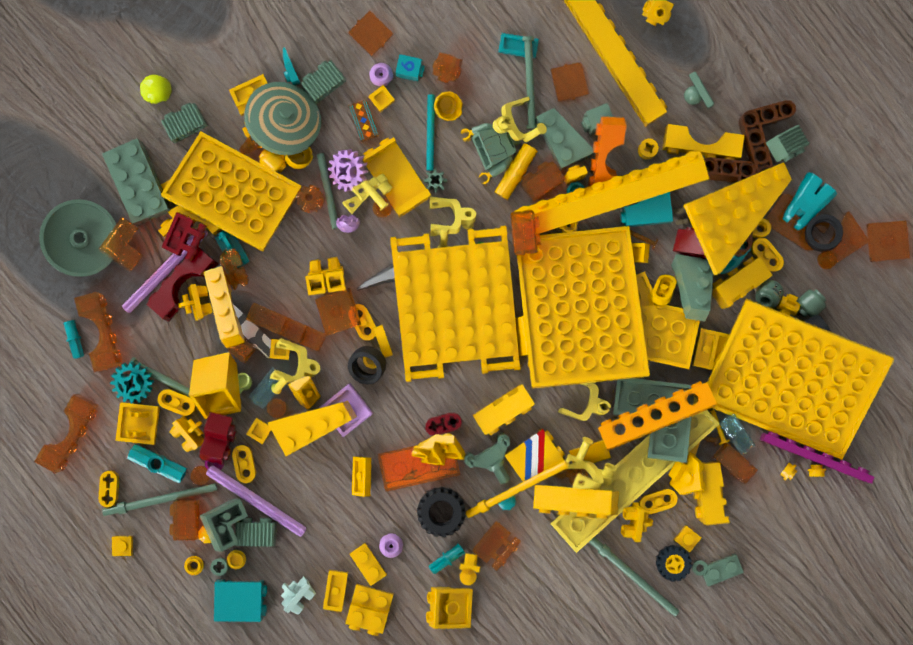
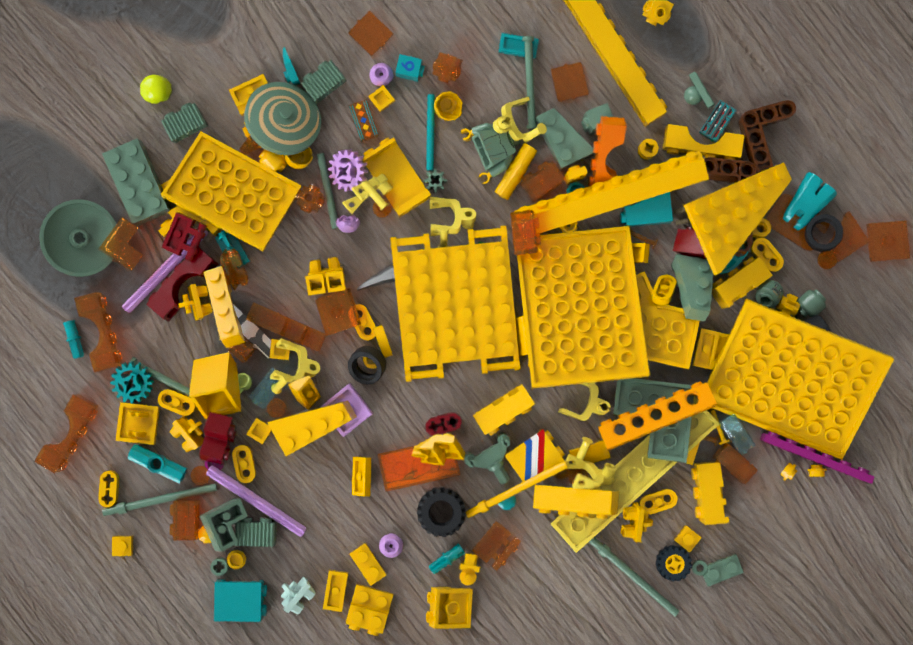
yellow plate [184,556,204,575] -> none
yellow plate [668,452,706,495] -> none
sand green brick [765,125,810,162] -> none
none -> tile [699,100,736,143]

